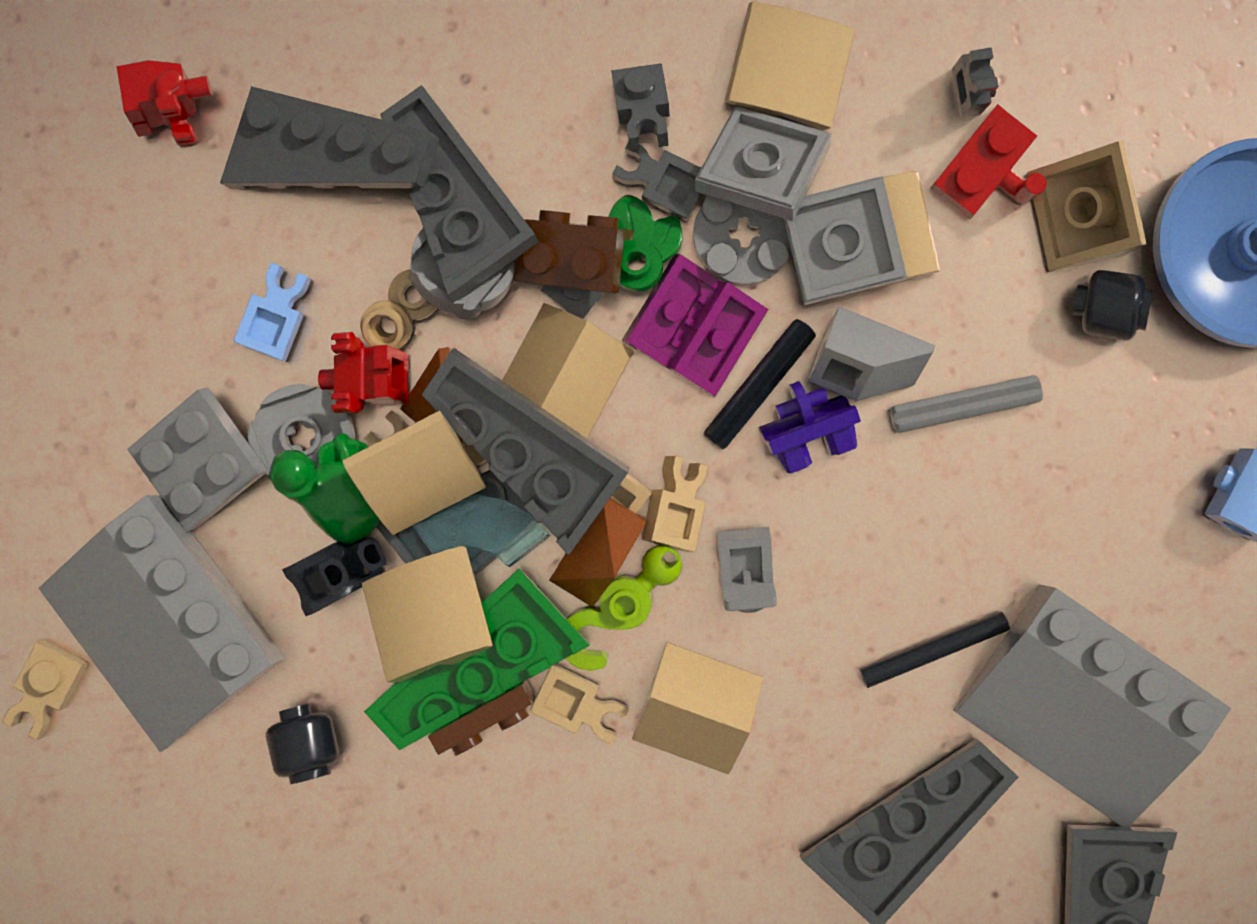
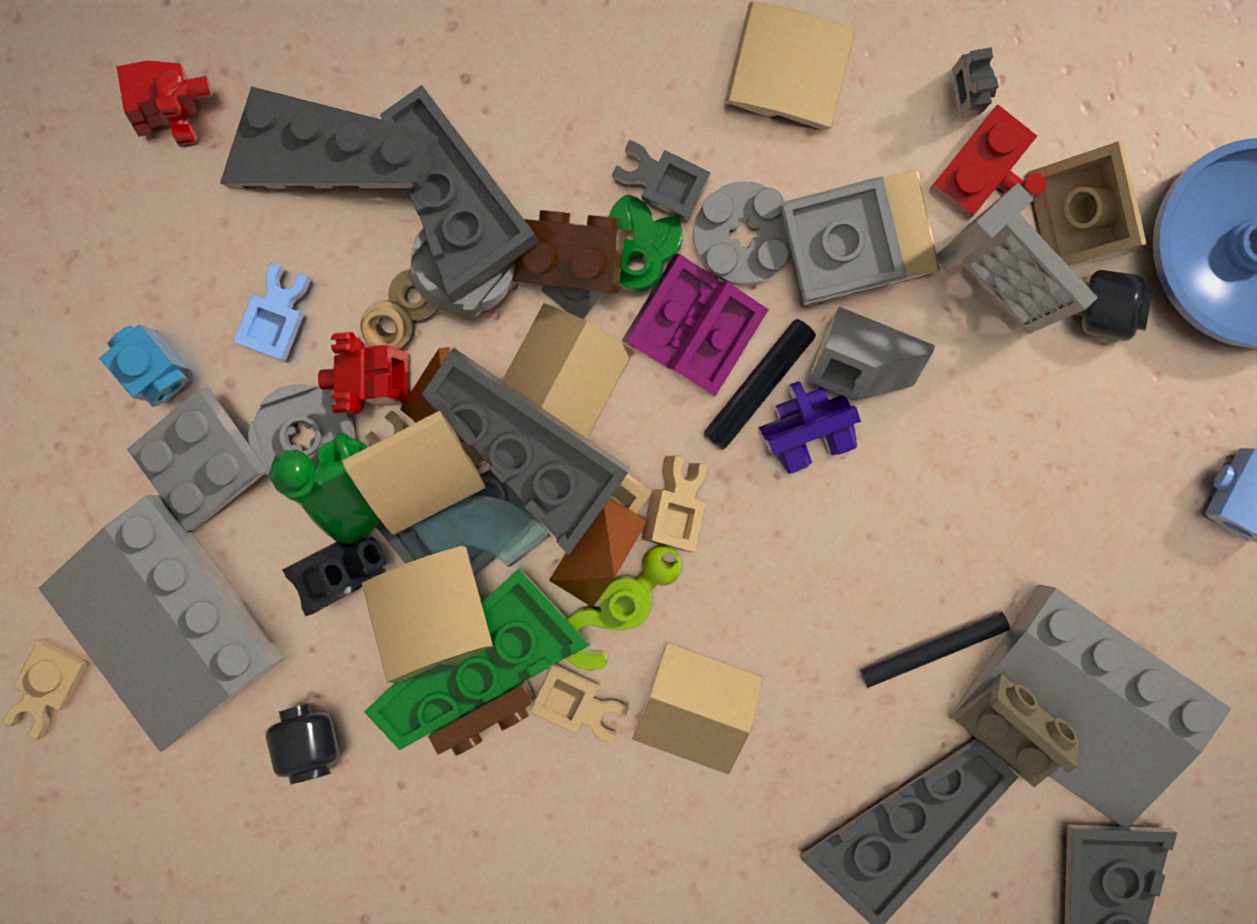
dark grey plate [611,63,670,151] -> none
light grey plate [695,105,831,221] -> none
light grey bracket [717,527,777,613] -> none
light grey axle [890,375,1043,433] -> none
none -> dark azure brick [99,324,190,407]
none -> light grey fence [937,183,1098,333]
none -> dark tan bracket [956,673,1080,787]

